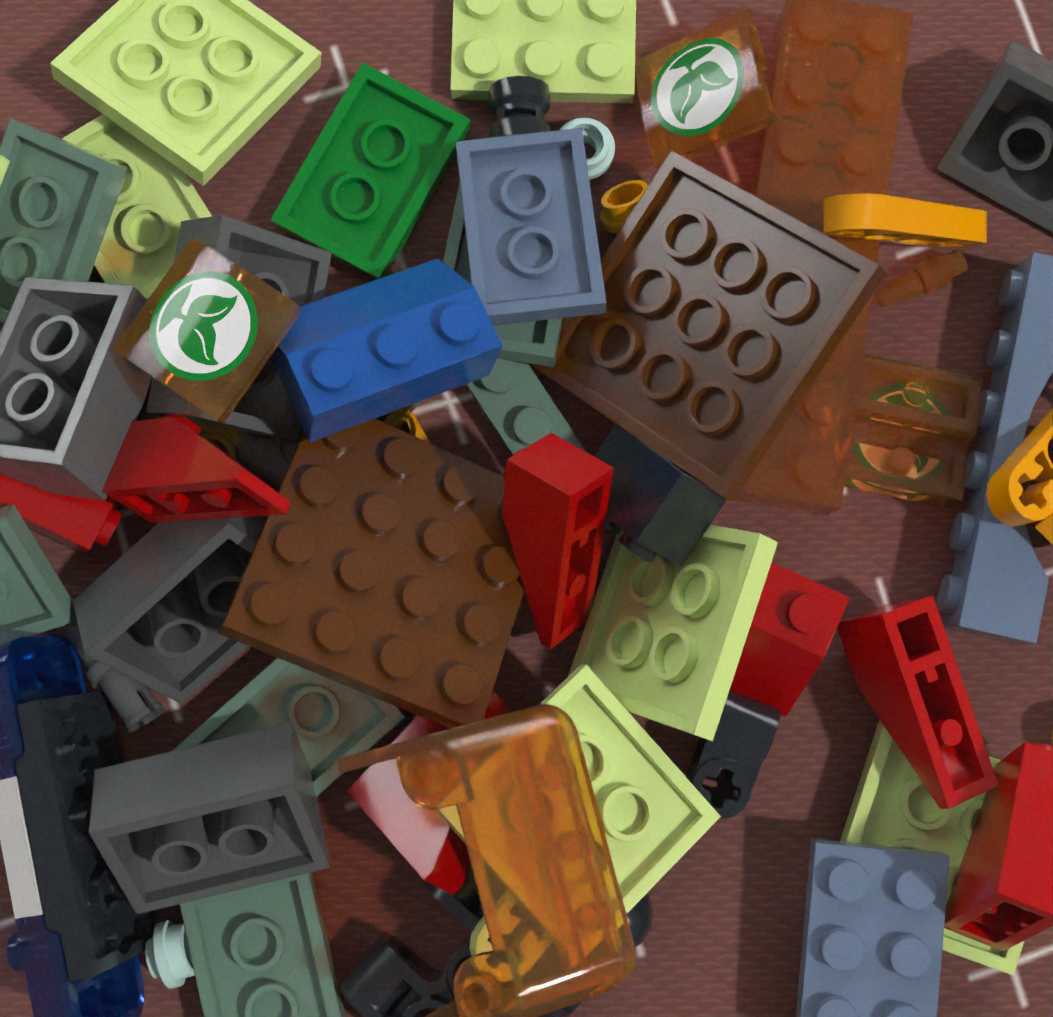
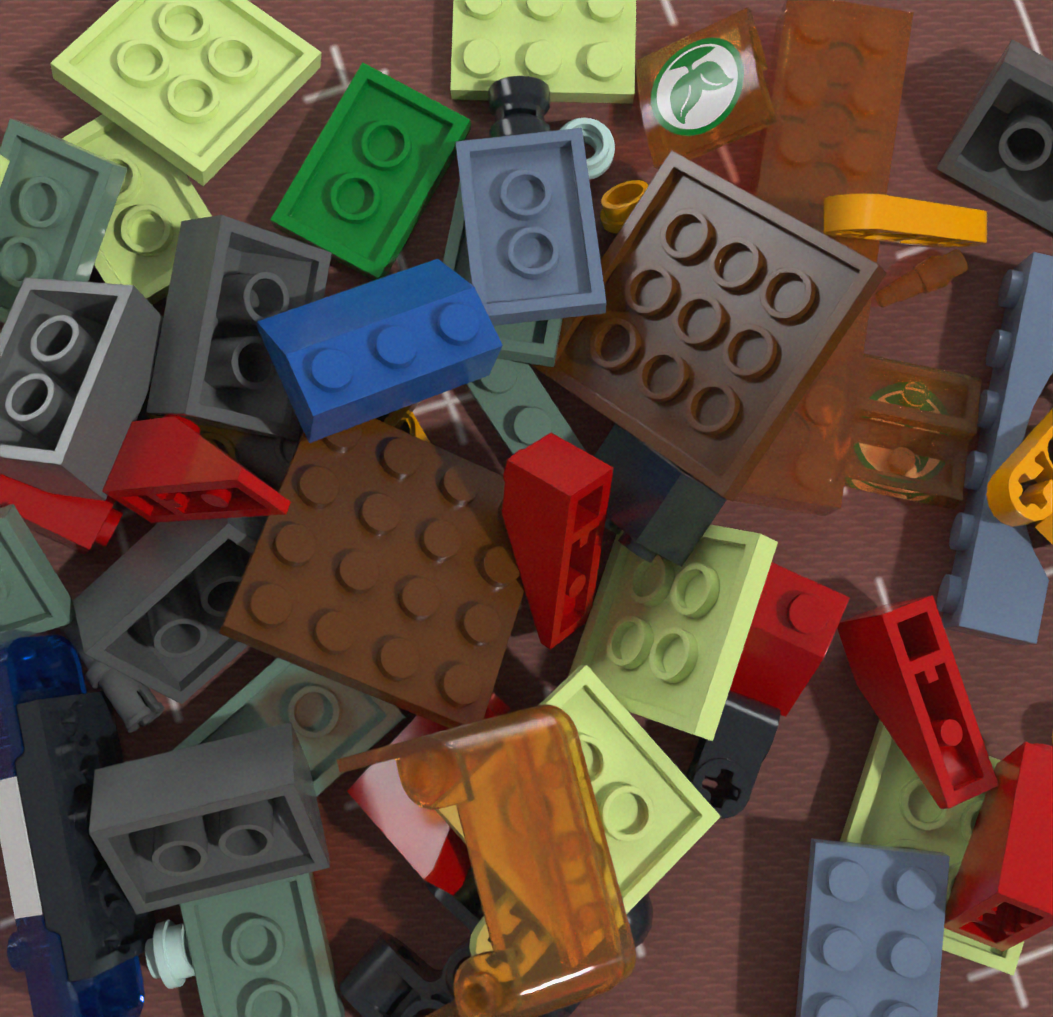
slope [113,237,303,424] -> none

